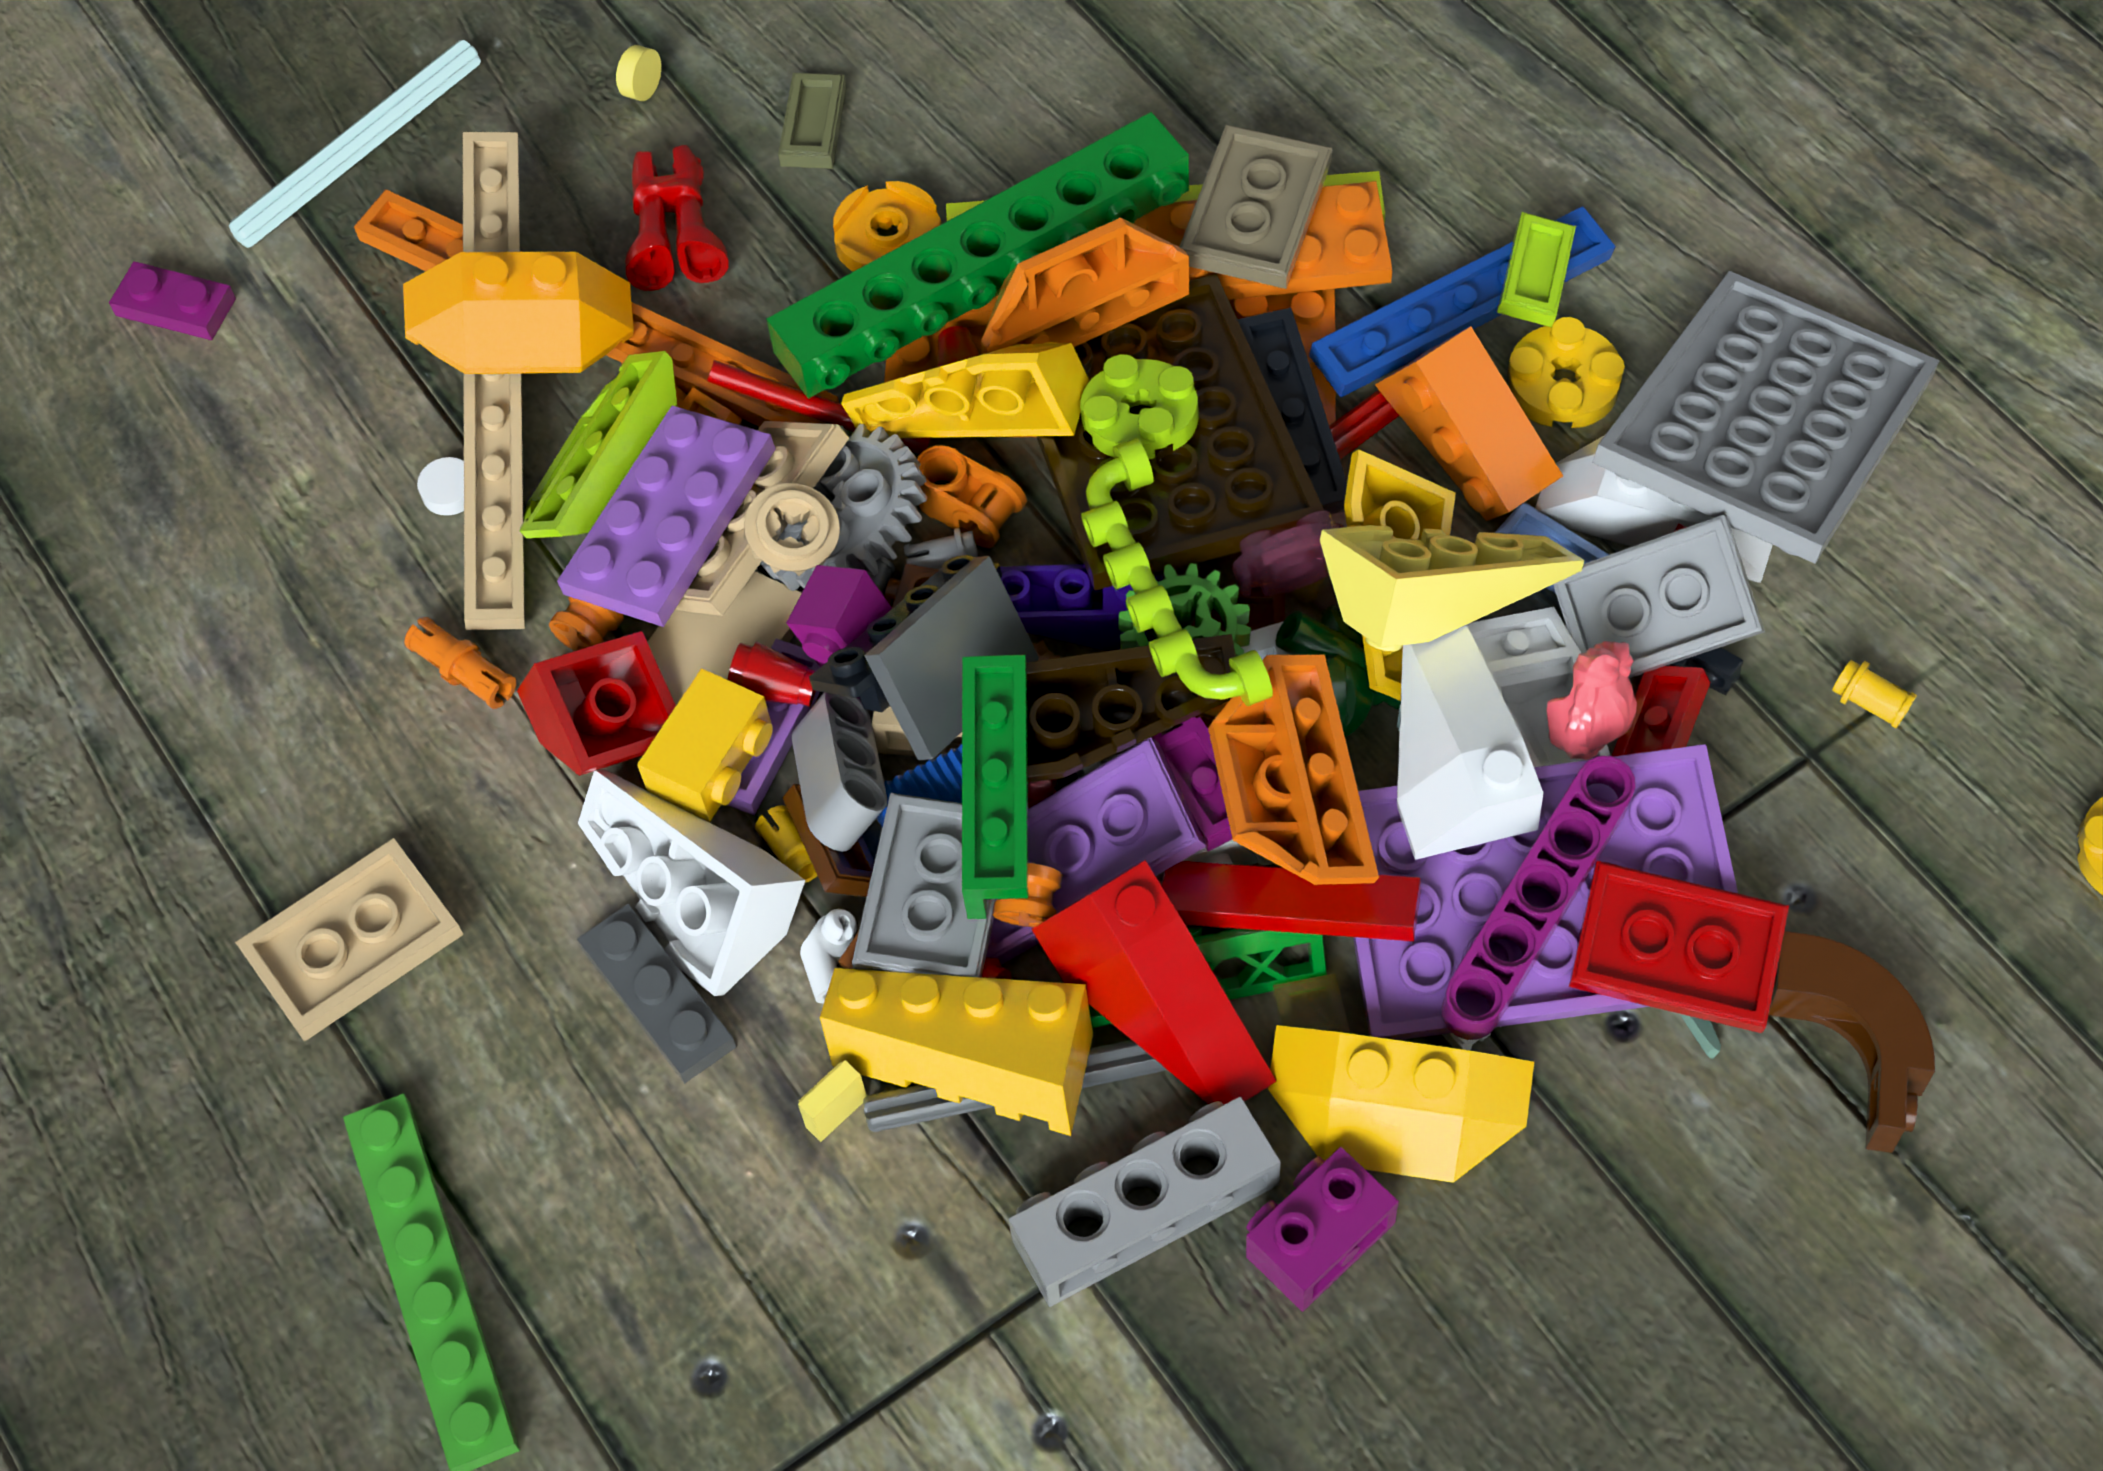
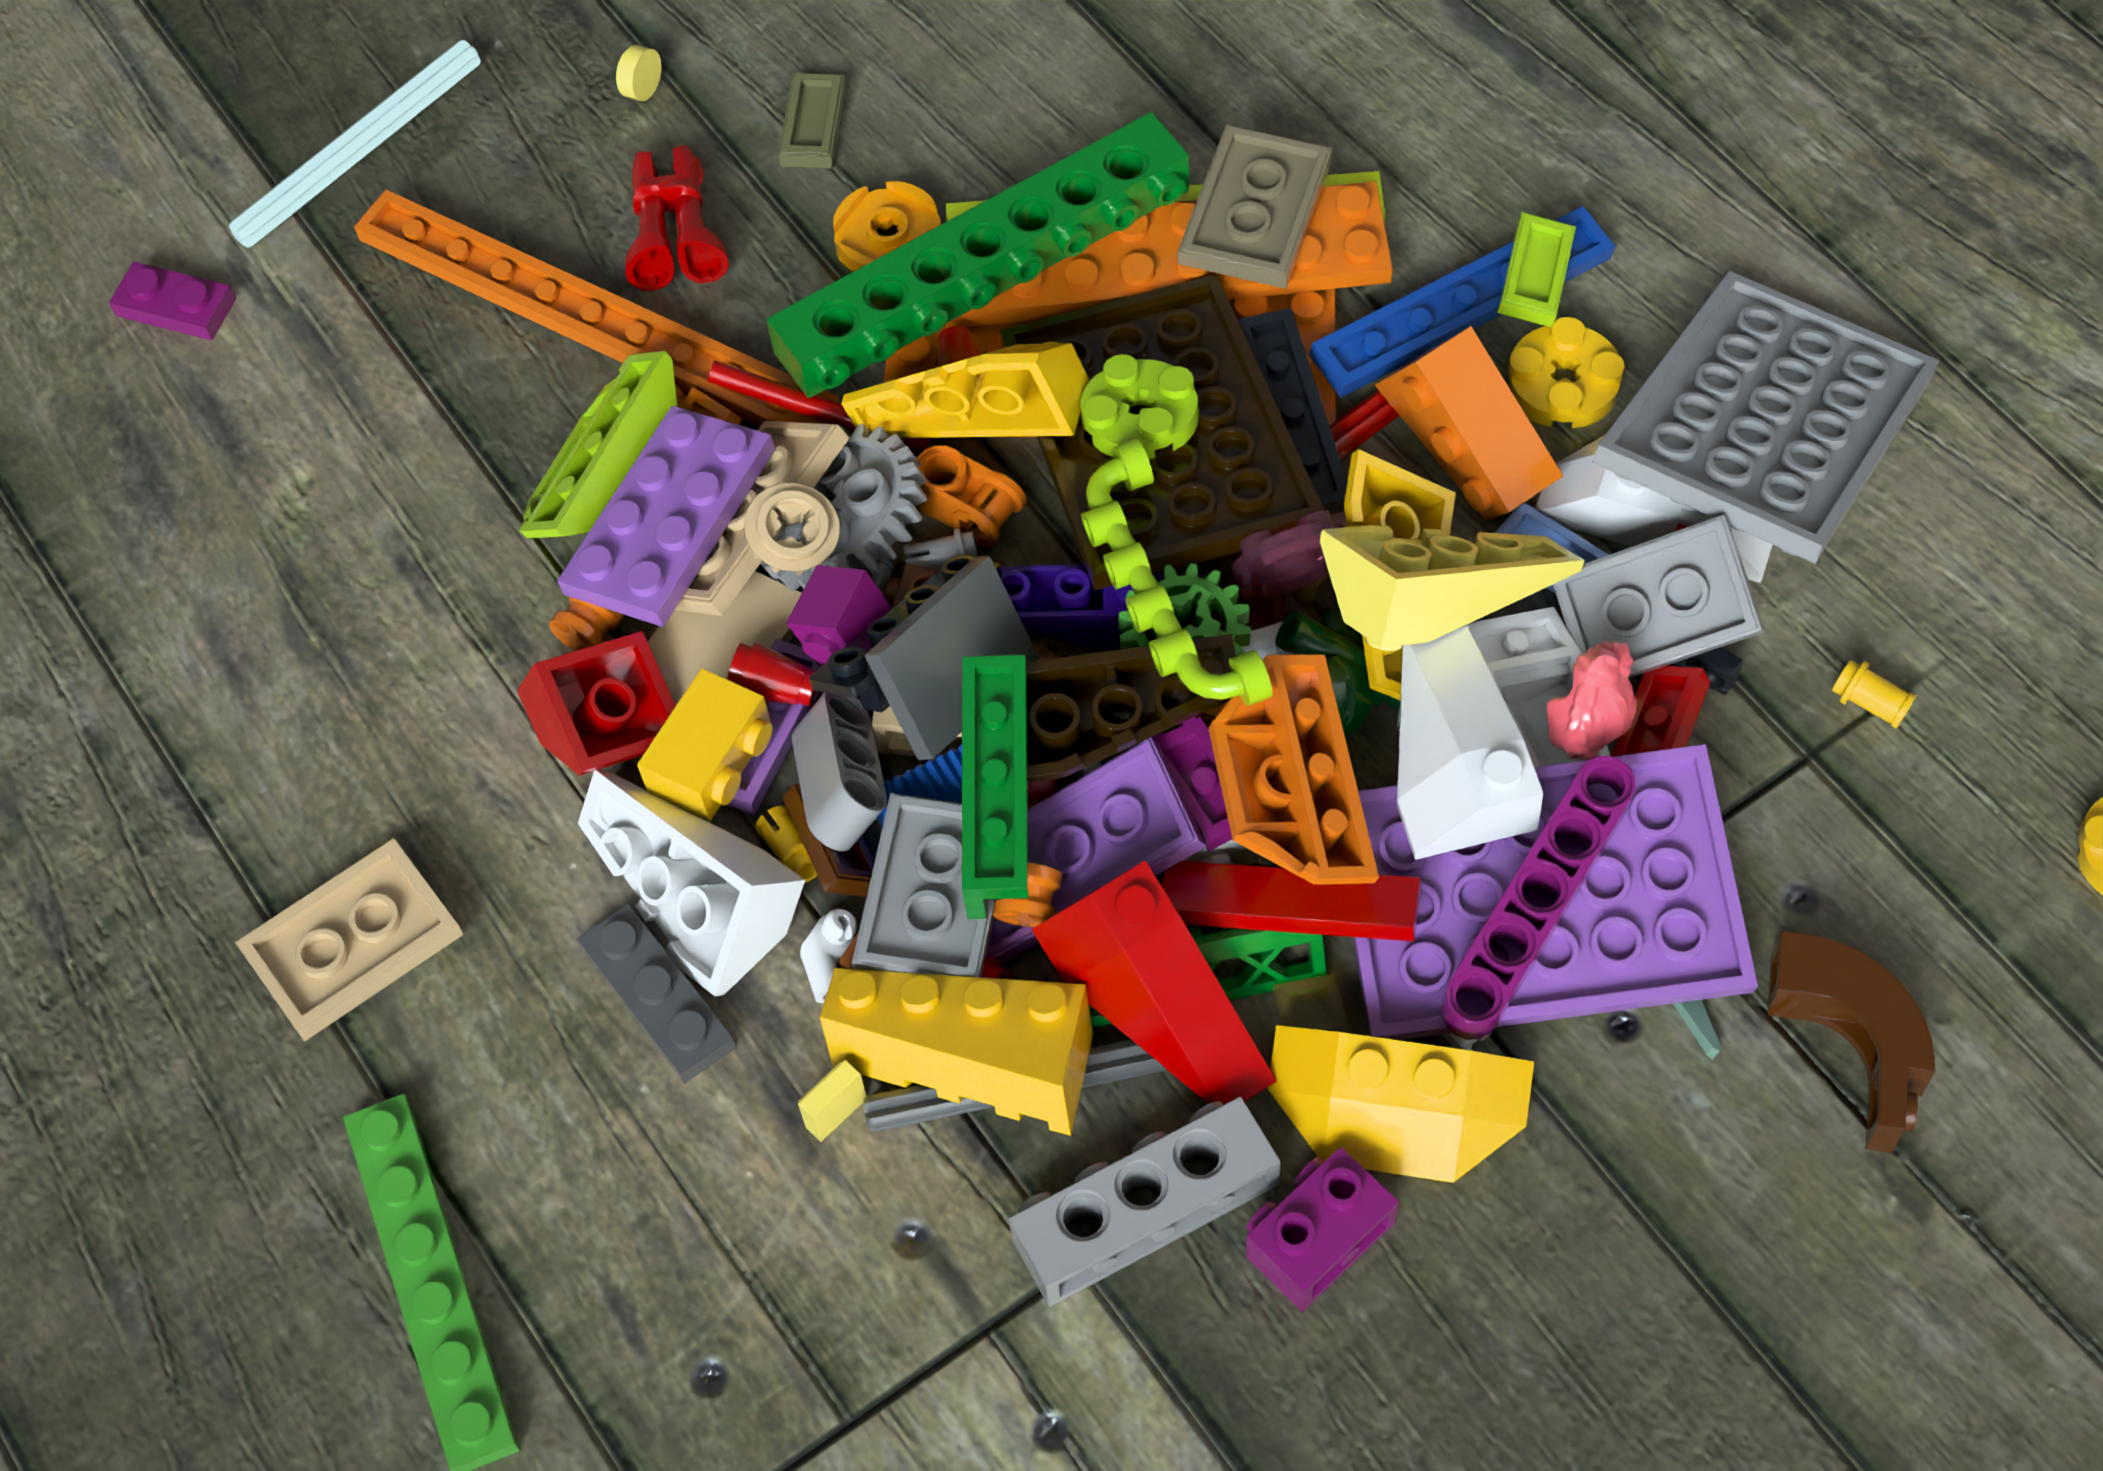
light orange wedge [403,252,634,374] -> none
orange pin [404,616,516,709] -> none
white tile [417,457,464,515] -> none
tan plate [463,132,525,630] -> none
orange wedge [981,218,1189,354] -> none
red tile [1568,861,1789,1033] -> none

